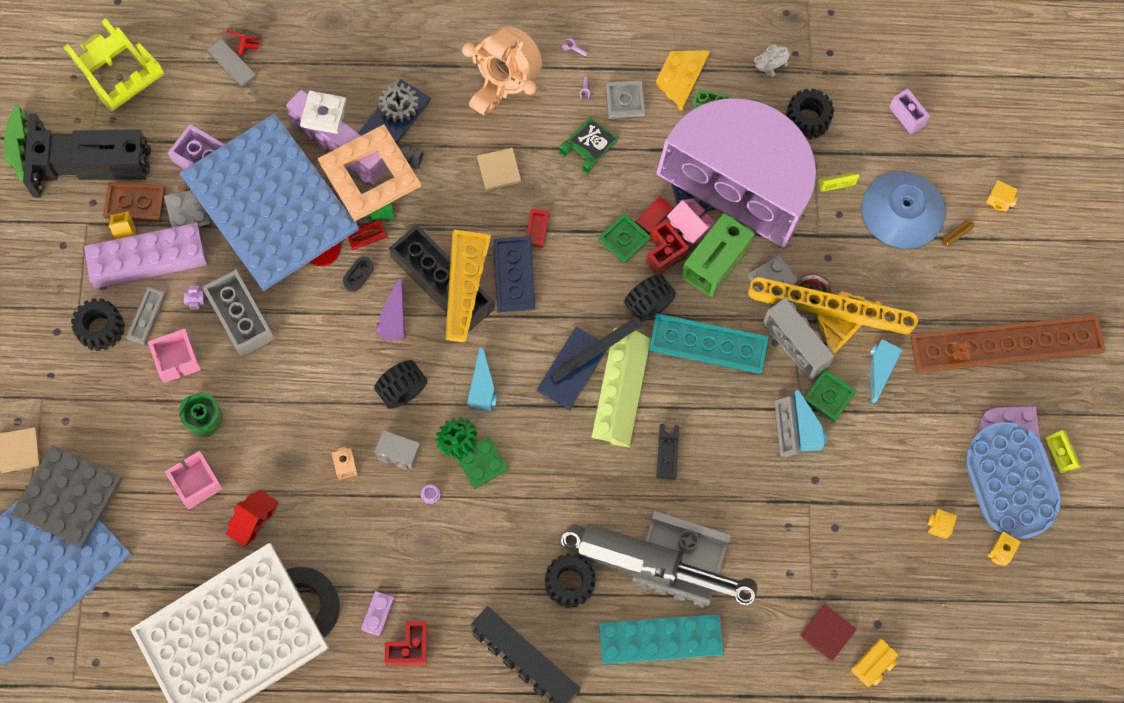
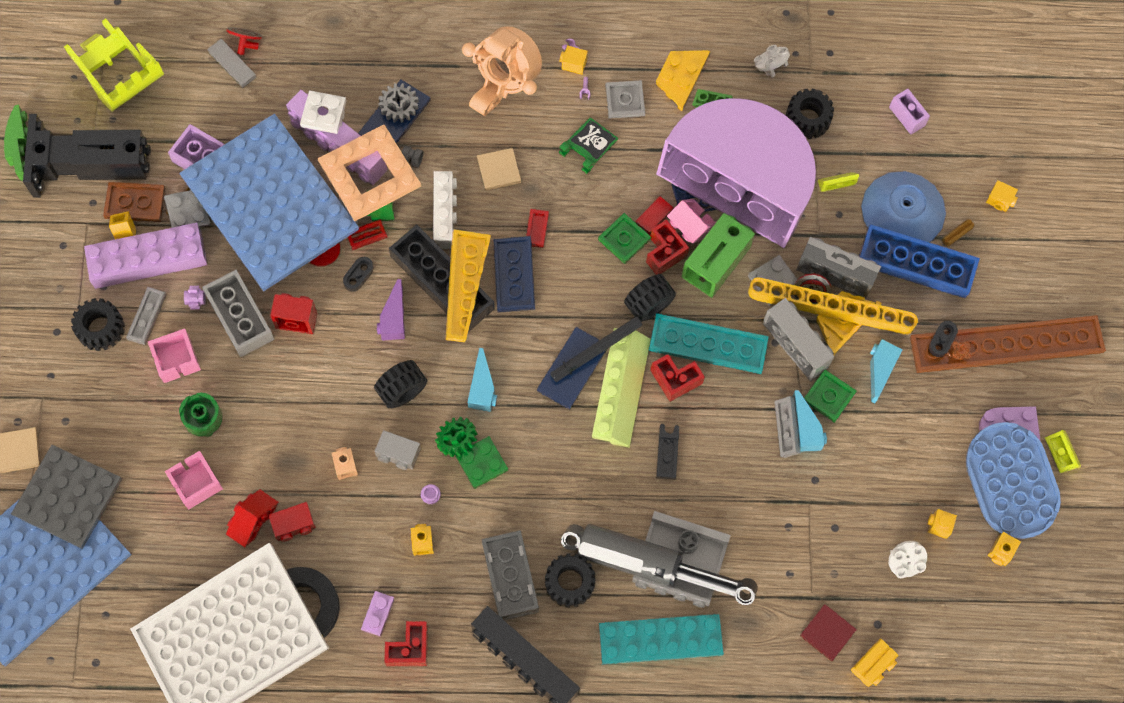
none -> red brick [268,502,316,542]
none -> red brick [270,293,318,334]
none -> yellow brick [411,524,434,556]
none -> white brick [433,171,457,249]
none -> dark grey piece [481,530,539,620]
none -> yellow brick [559,45,588,75]
none -> red brick [650,354,705,402]
none -> dark grey piece [796,237,881,299]
none -> blue brick [859,224,980,298]
none -> white plate [888,541,927,578]
none -> black plate [929,321,958,357]

